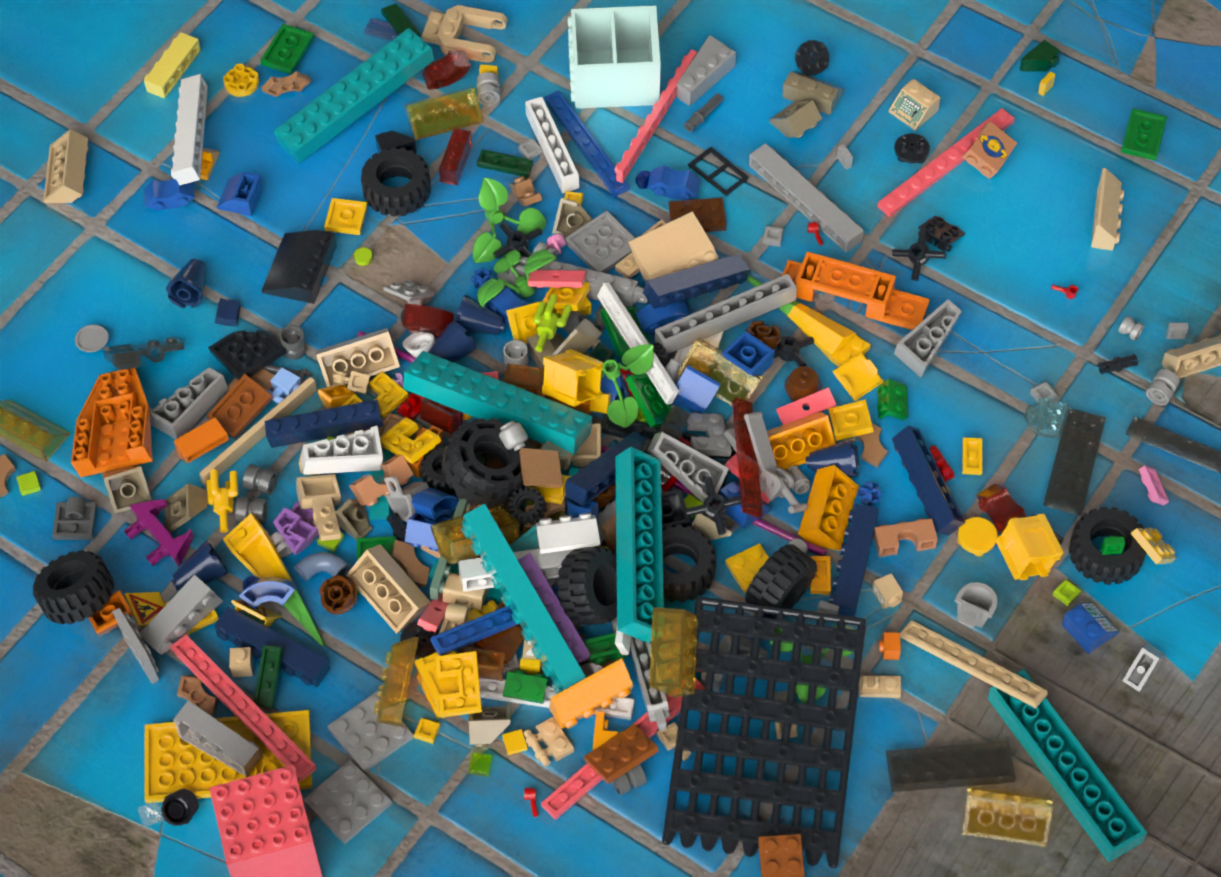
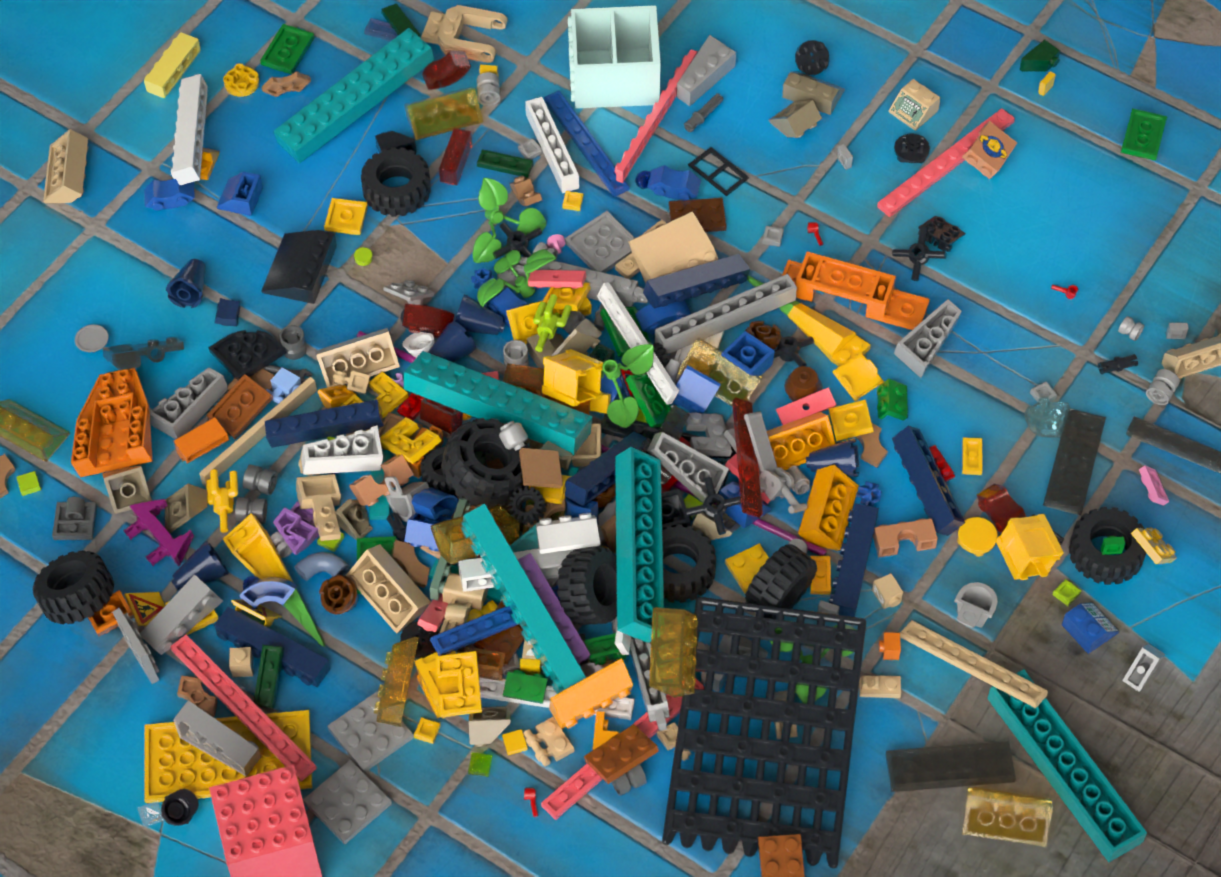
dark tan slope [552,198,593,237] -> none
light grey brick [749,143,864,253] -> none
tan slope [1091,168,1124,250] -> none

